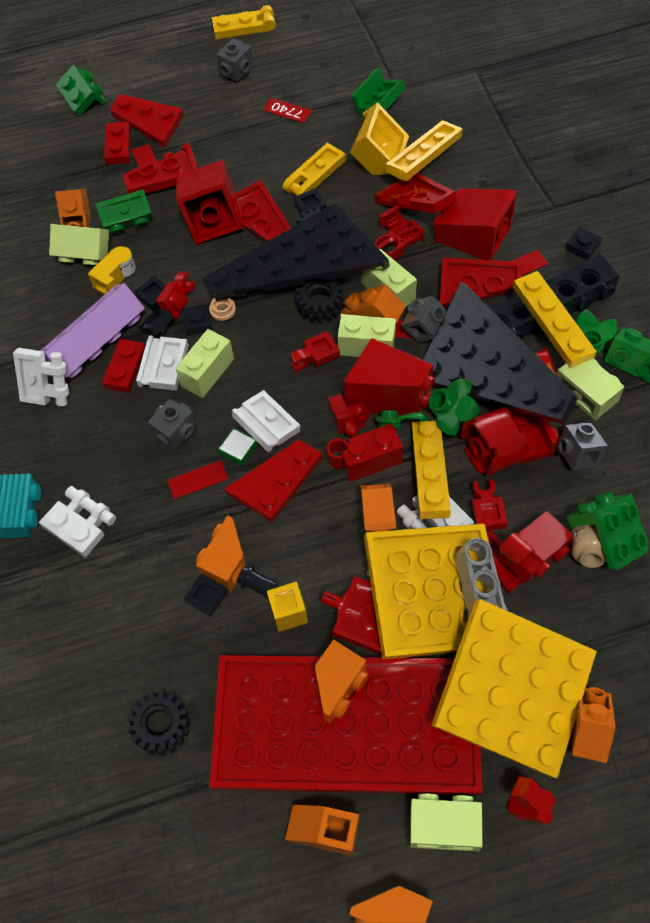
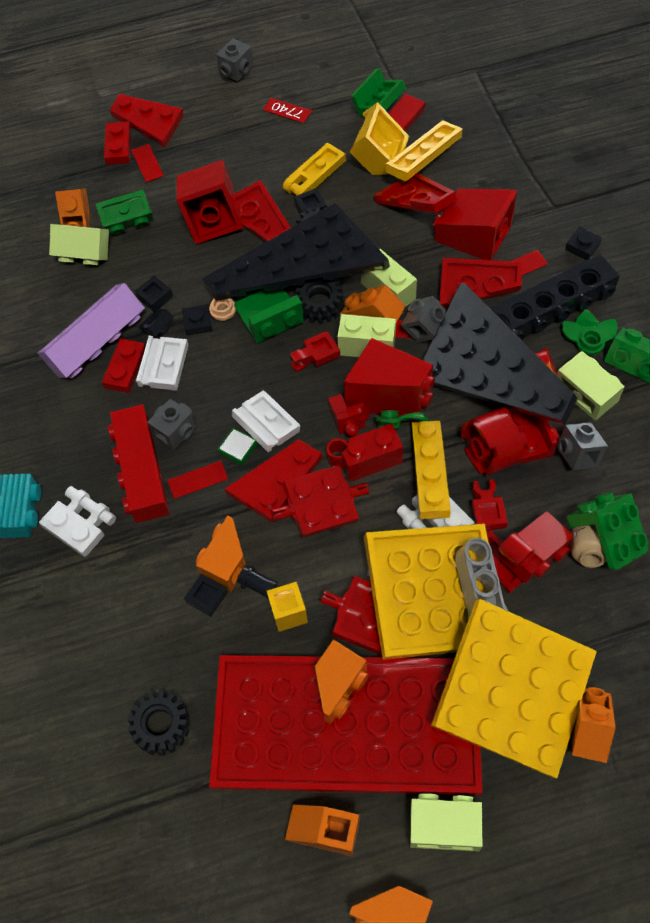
white plate [13,348,69,406] -> none
green bracket [56,64,107,116] -> none
yellow leg [88,247,136,295] -> none
red wing [123,143,198,194] -> none
red plate [156,271,195,320] -> none
yellowish green brick [175,329,234,398] -> none
yellow plate [212,5,276,39] -> none
orange slope [360,483,396,532] -> none
red piece [374,205,425,261] -> none
green plate [429,379,479,436] -> none
red piece [508,776,556,824] -> none
yellow plate [513,271,597,368] -> none
none -> red brick [108,404,170,523]
none -> green bracket [234,288,304,344]
none -> red plate [271,465,369,538]
none -> red tile [388,93,426,132]

